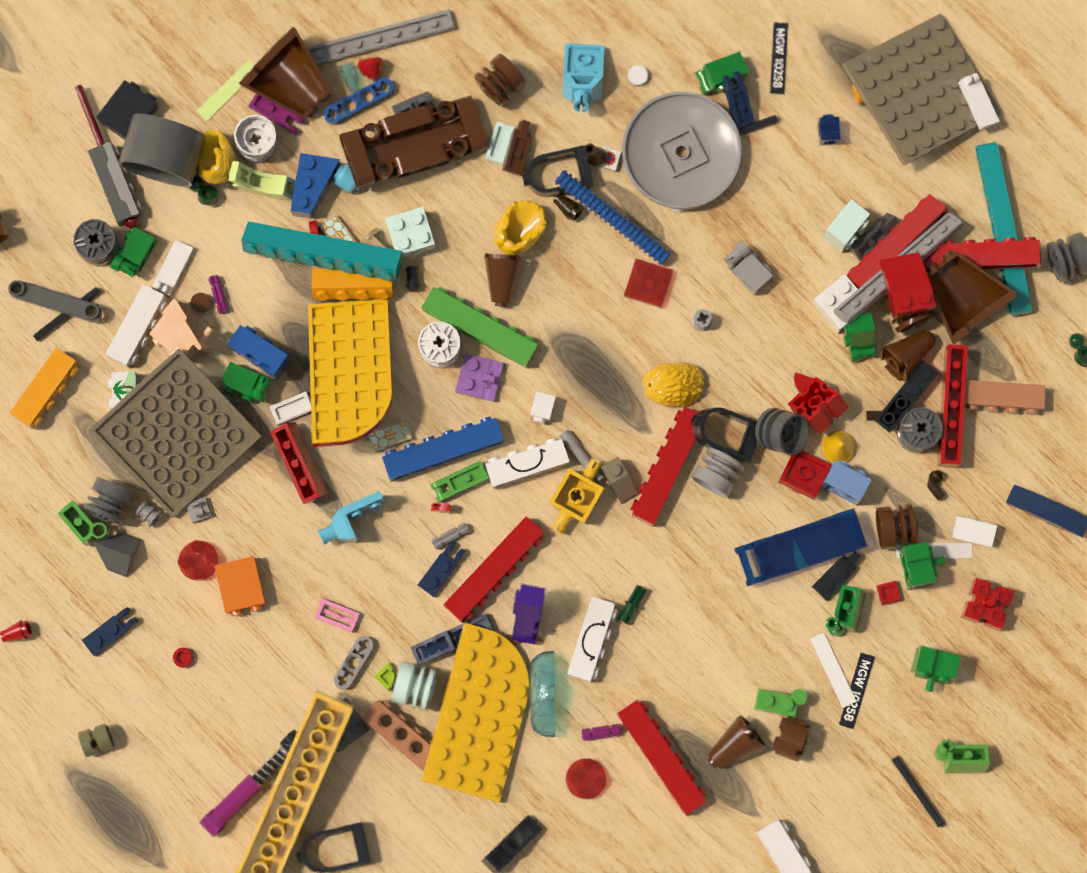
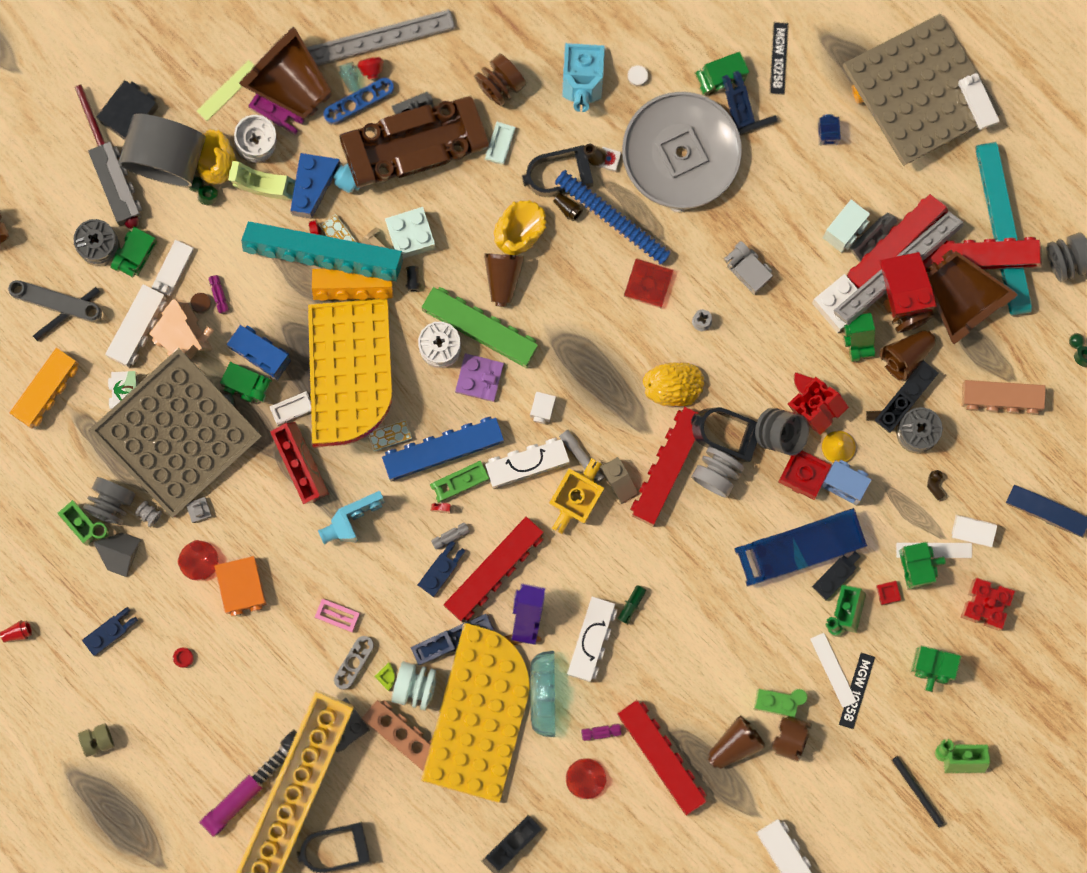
reddish brown hinge [502,120,532,176] -> none
reddish brown wheel [876,504,918,550] -> none
red brick [937,344,968,468] -> none

